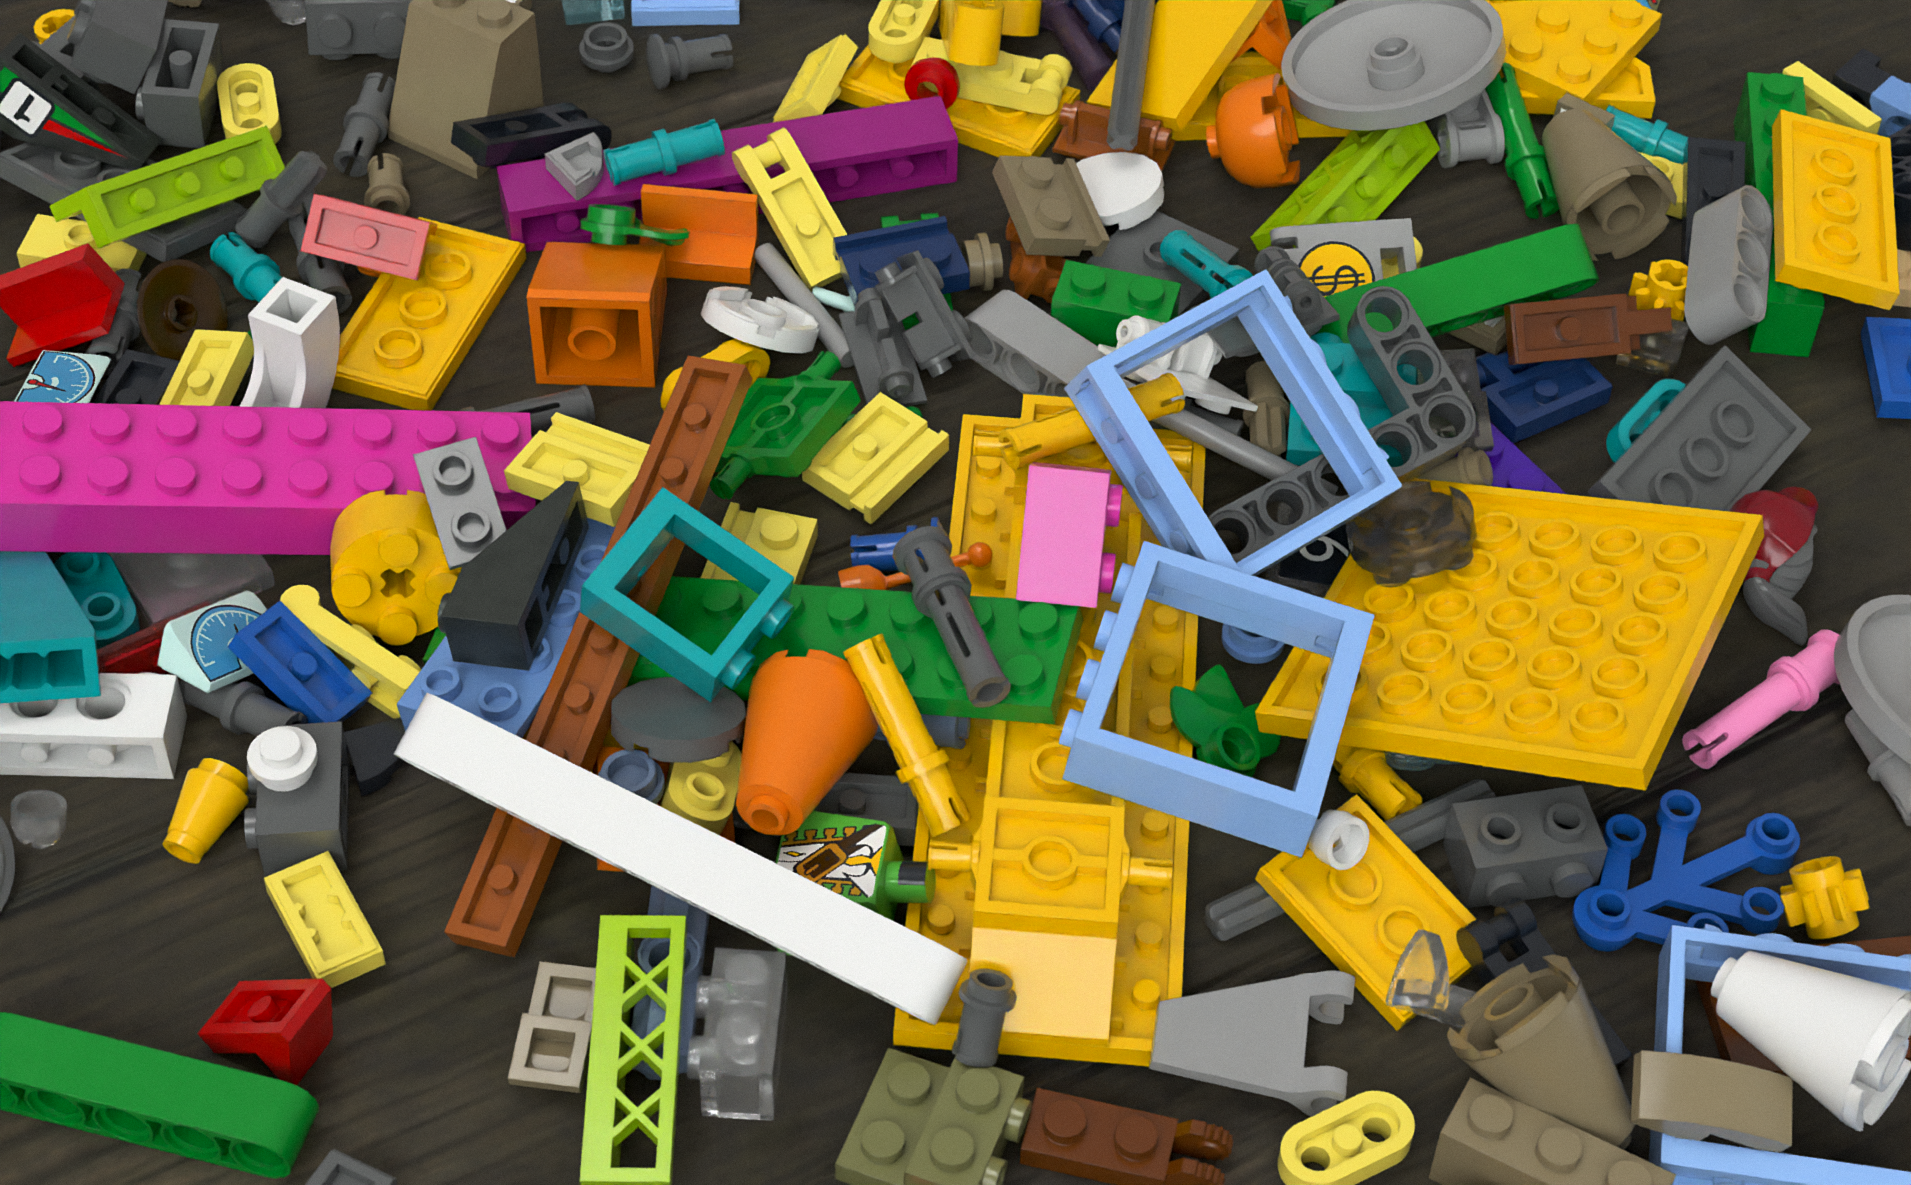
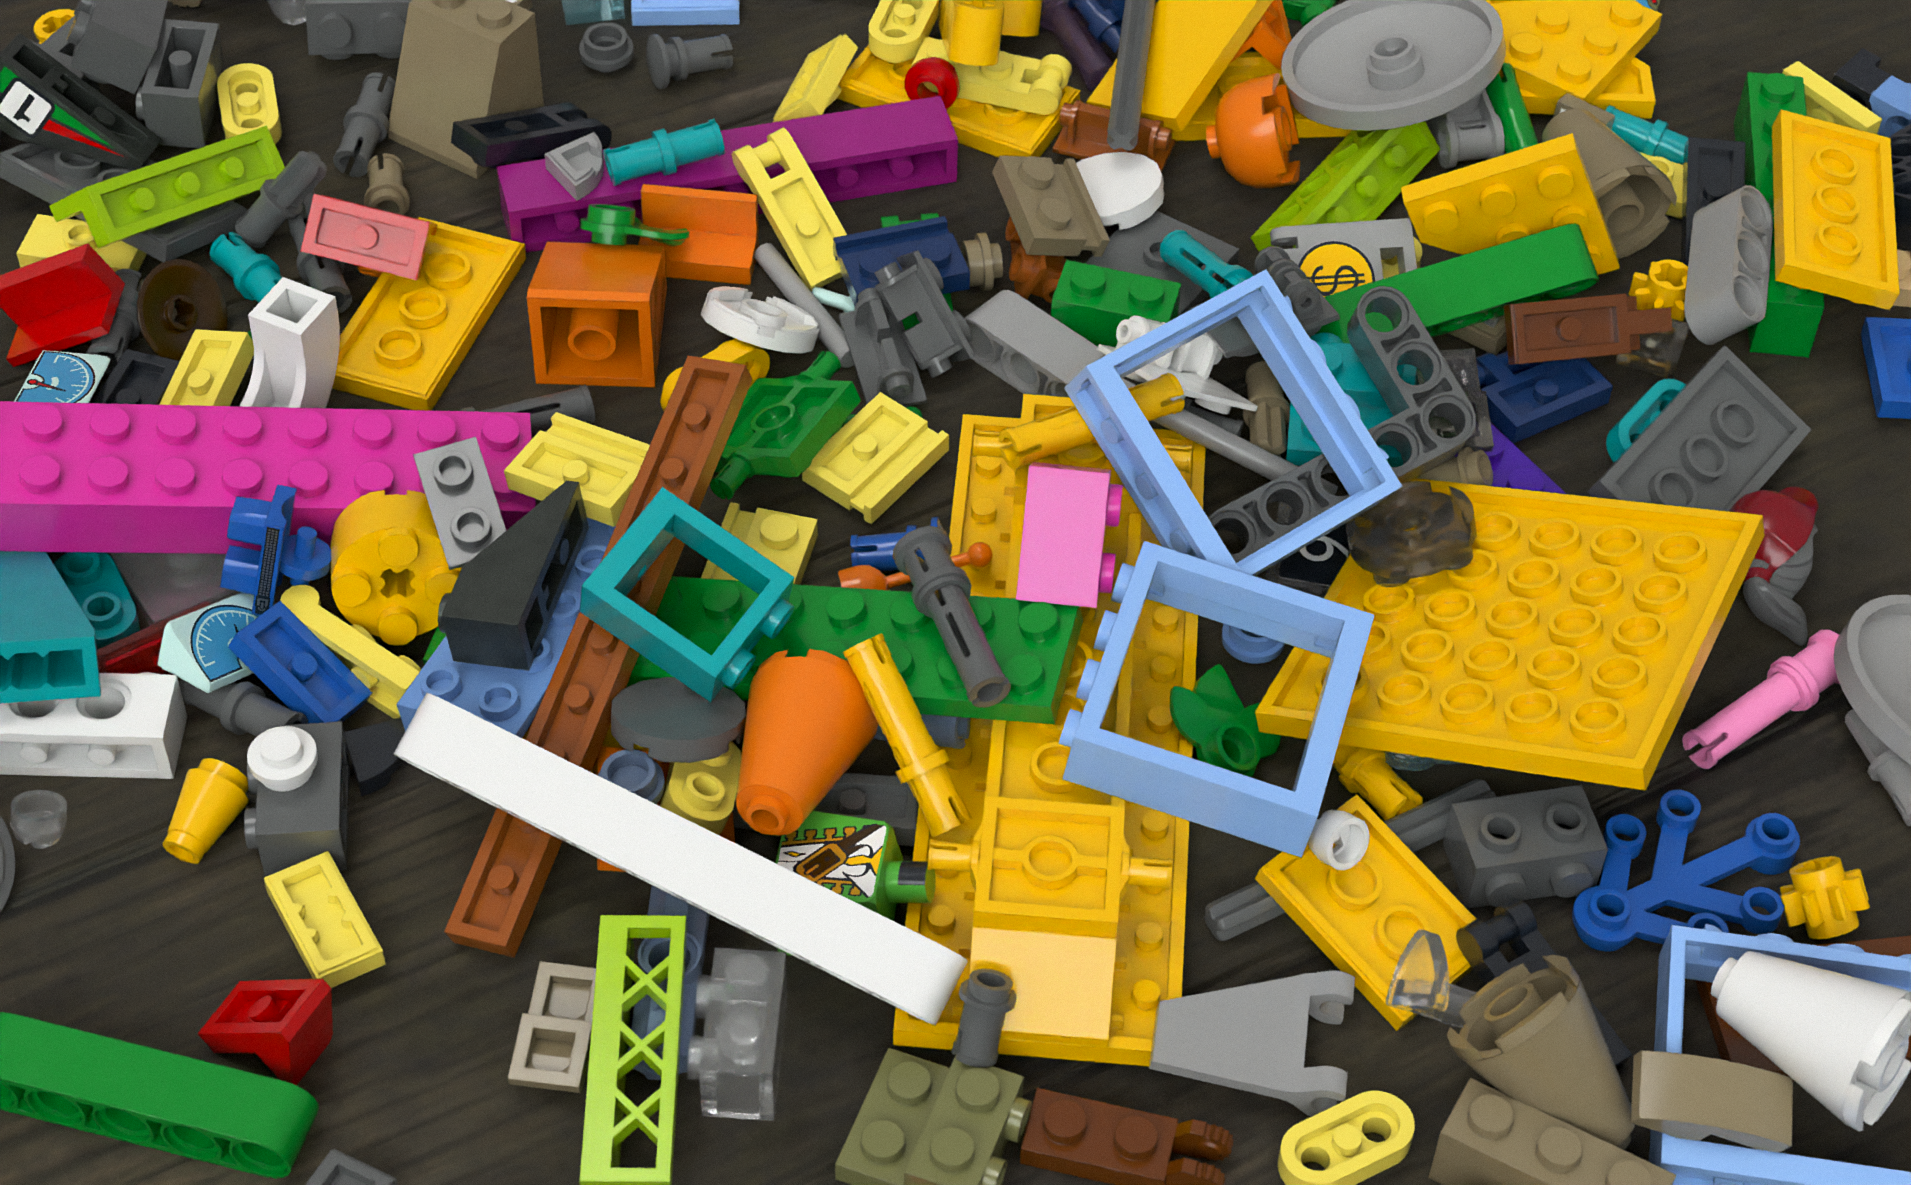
none -> blue hips [220,484,331,615]
none -> yellow plate [1401,133,1620,275]

